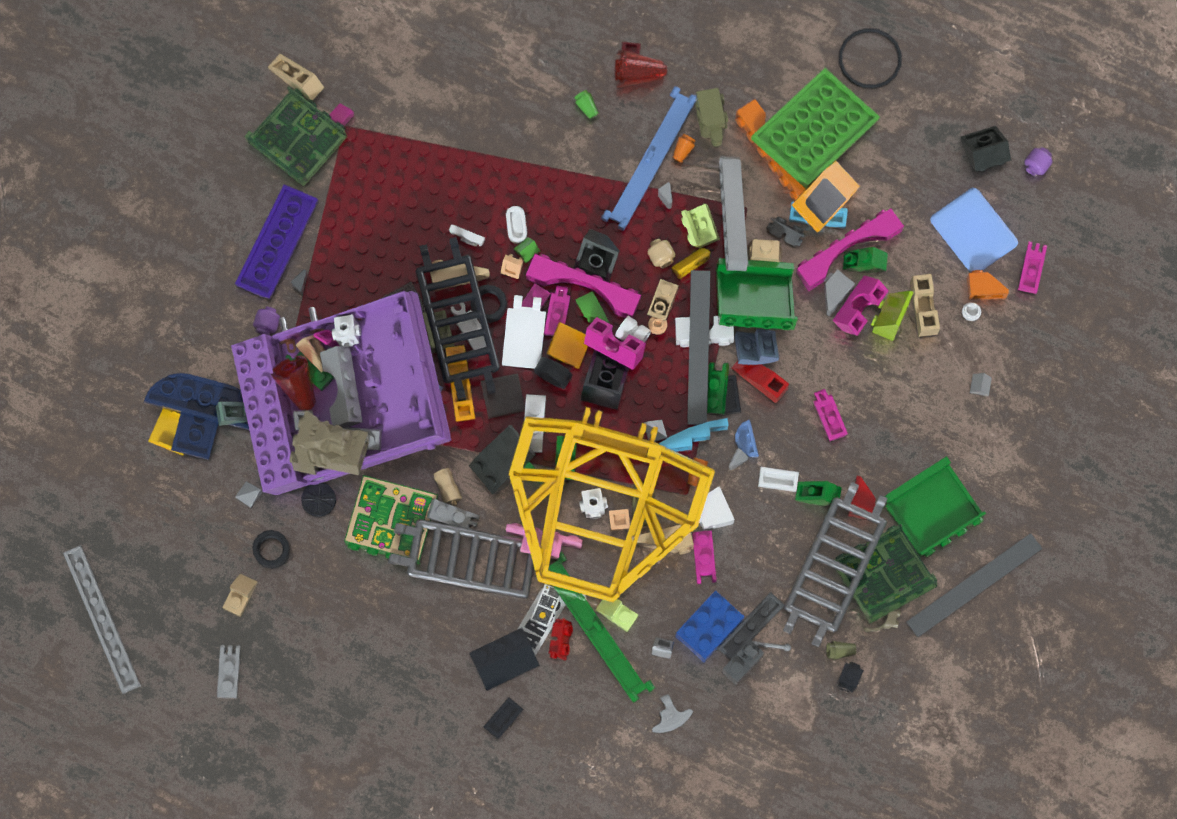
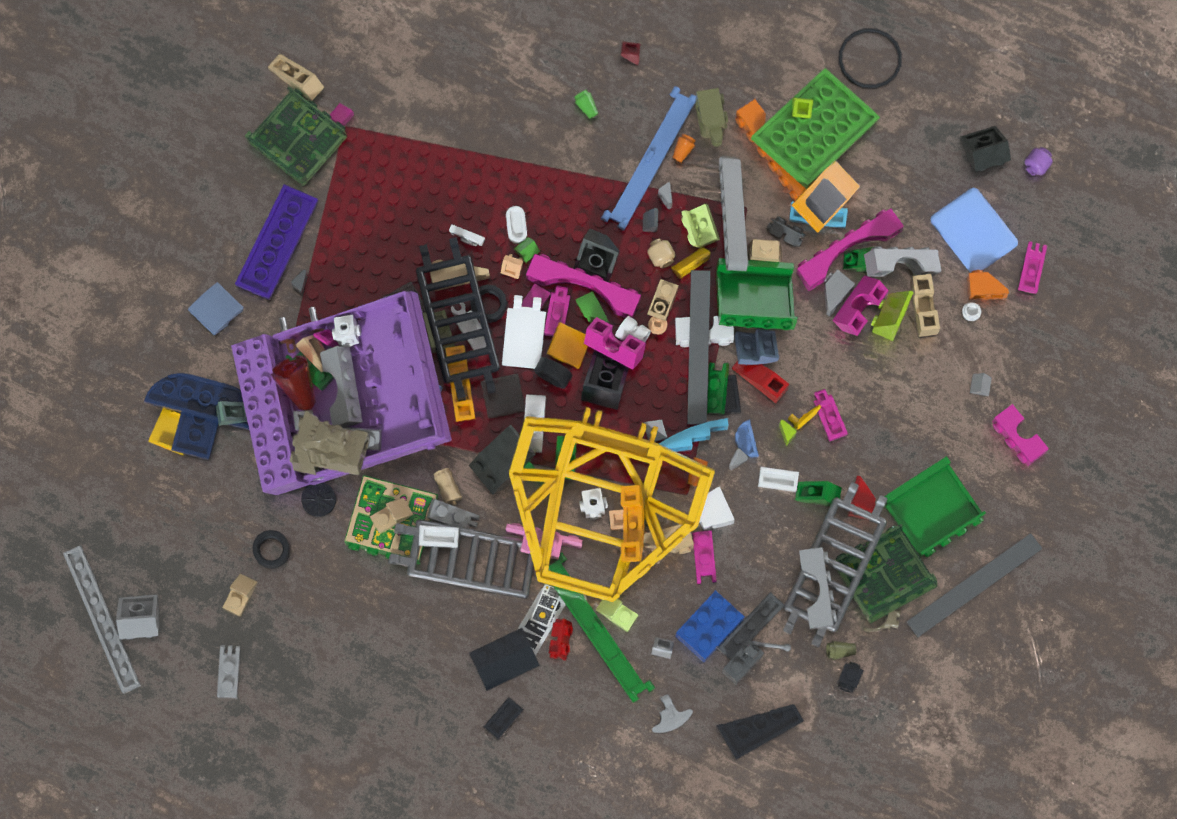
light grey slope [235,481,262,508] -> none
medium lavender head [253,306,280,336] -> none
clear red cone [615,50,667,87] -> none
none -> light grey slope [116,595,160,639]
none -> sand blue slope [188,282,244,336]
none -> tan slope [370,498,413,534]
none -> white tile [418,525,459,548]
none -> light orange slope [621,485,644,563]
none -> dark grey slope [643,208,658,232]
none -> black wing [716,704,804,760]
none -> lime slope [779,420,797,445]
none -> yellow bar [788,405,821,430]
none -> lime slope [792,97,813,119]
none -> light grey arch [799,547,837,629]
none -> light grey arch [864,246,941,277]
none -> dark pink arch [992,404,1049,466]

